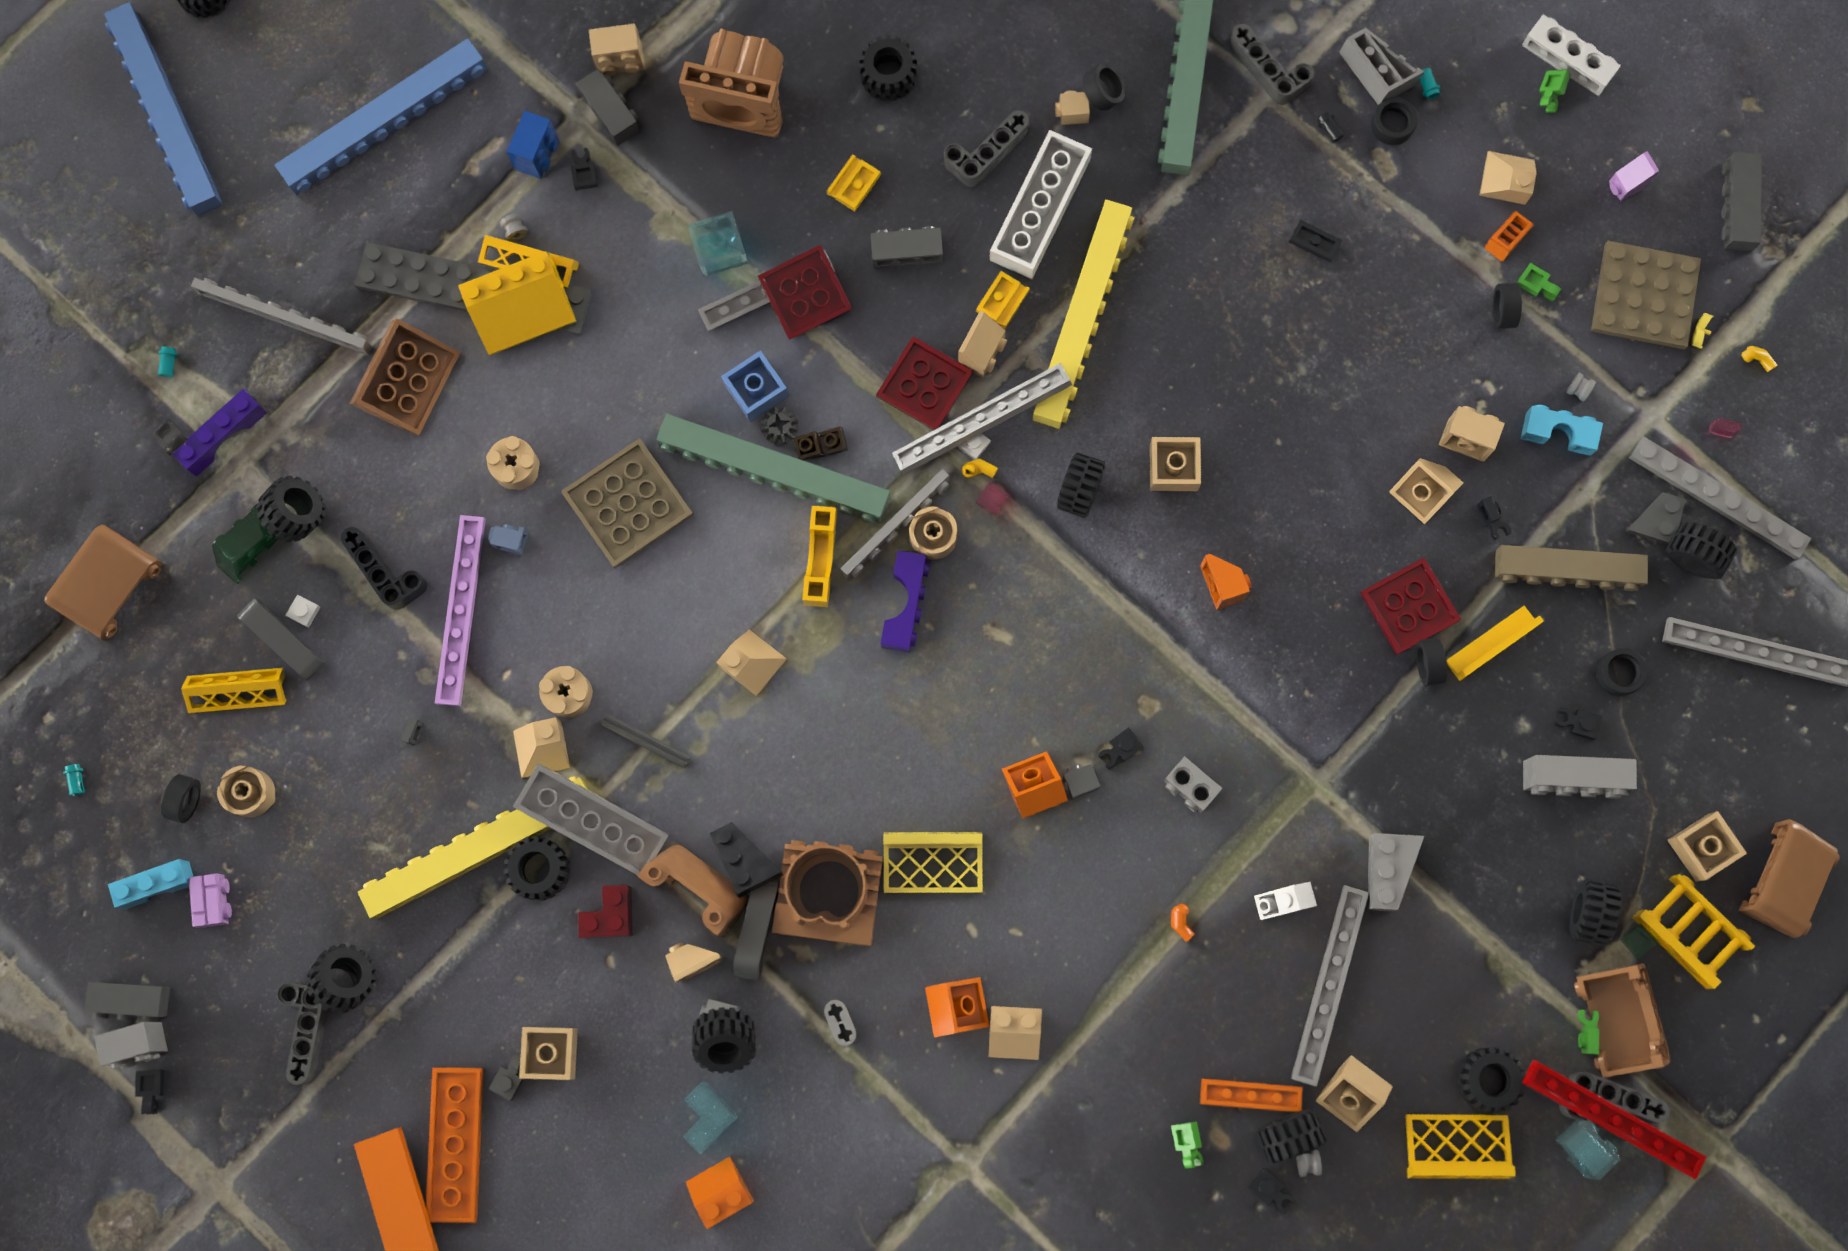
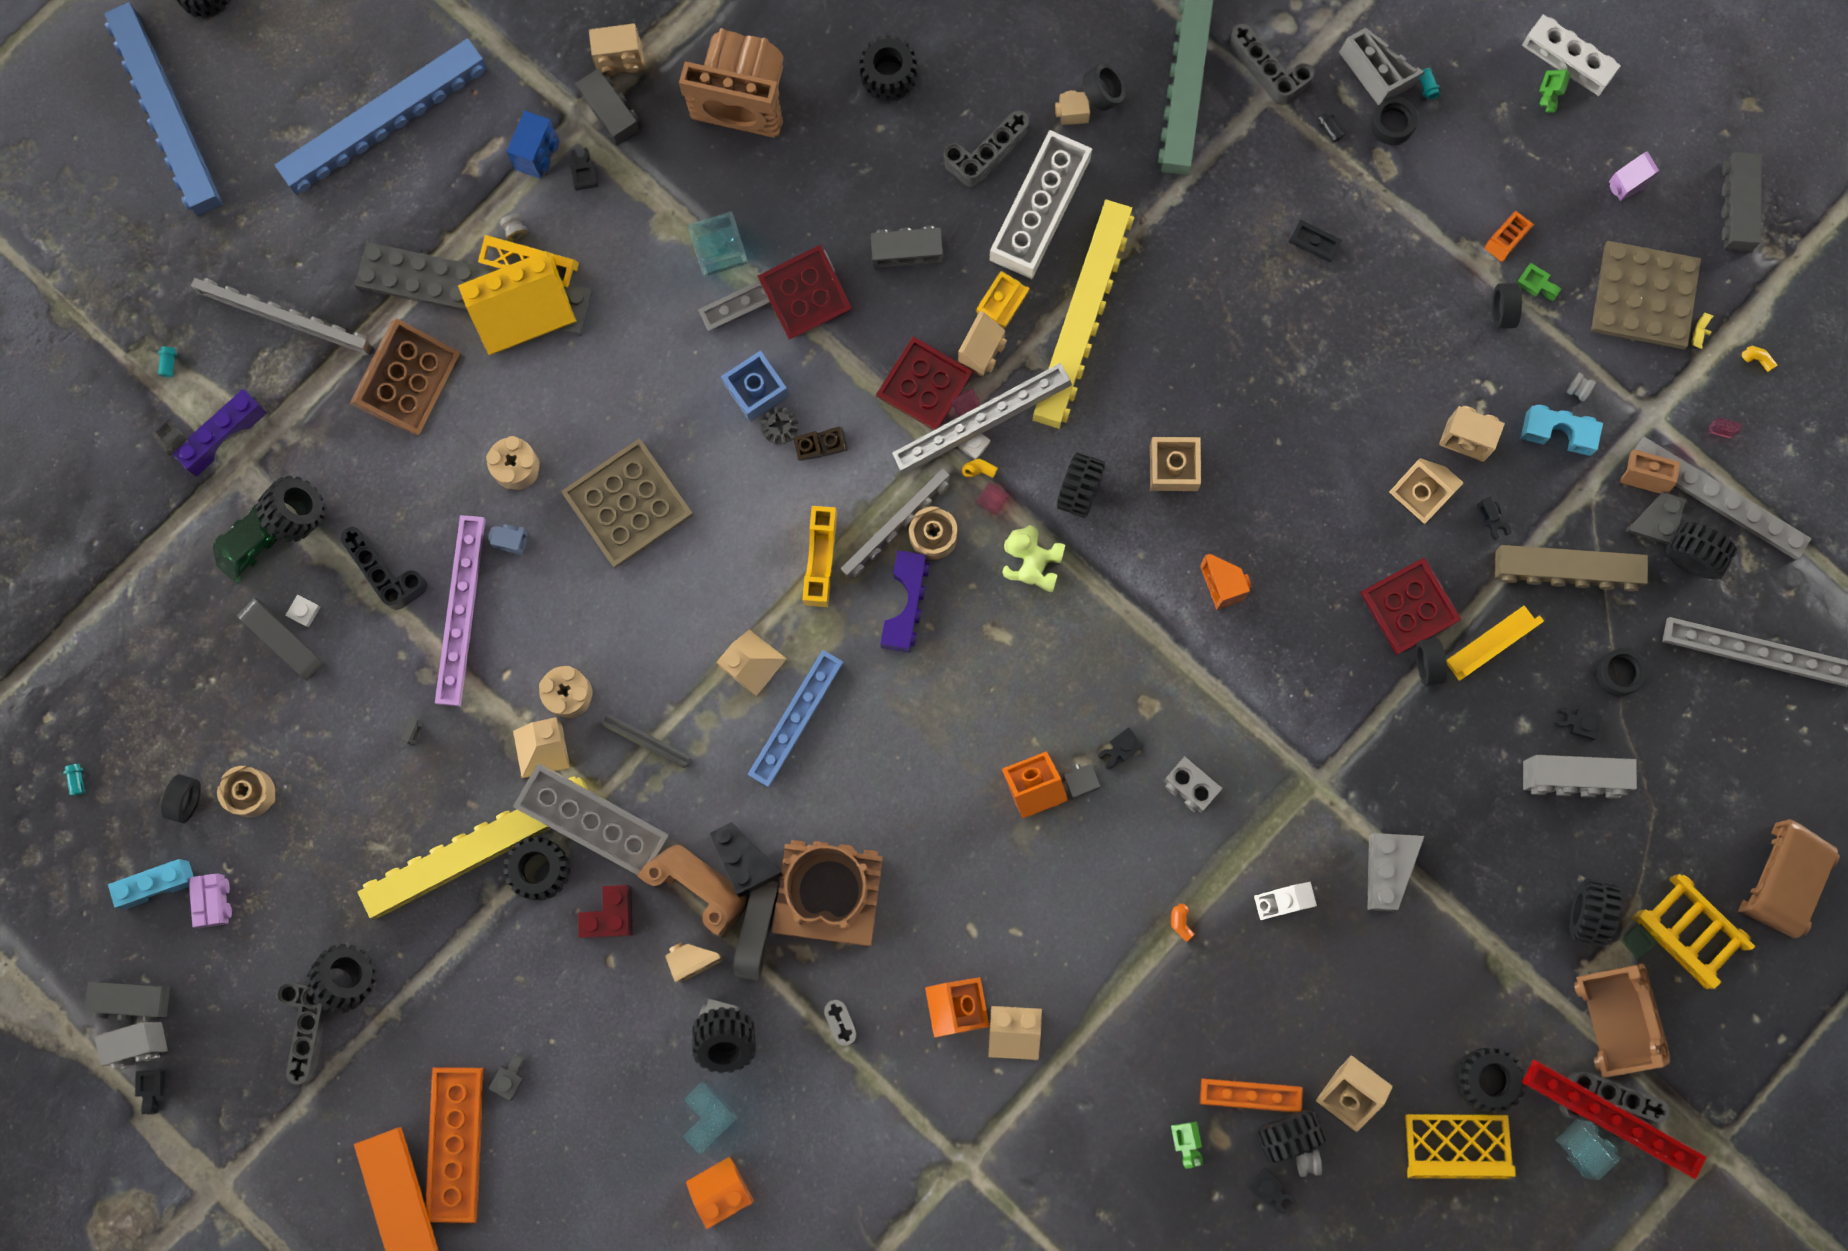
medium nougat windscreen [45,525,163,641] -> none
yellow fence [181,668,286,713] -> none
tan brick [519,1027,578,1080] -> none
sand green brick [656,413,891,523] -> none
yellow plate [827,155,881,212] -> none
light yellow fence [883,832,983,893] -> none
light grey plate [1291,885,1369,1086] -> none
tan slope [1479,151,1537,205] -> none
bright green plate [1577,1010,1599,1054] -> none
tan brick [1668,811,1747,882] -> none
none -> medium blue plate [747,650,844,788]
none -> clear pink tile [951,389,981,417]
none -> yellowish green animal [1002,525,1065,592]
none -> medium nougat panel [1620,449,1680,494]

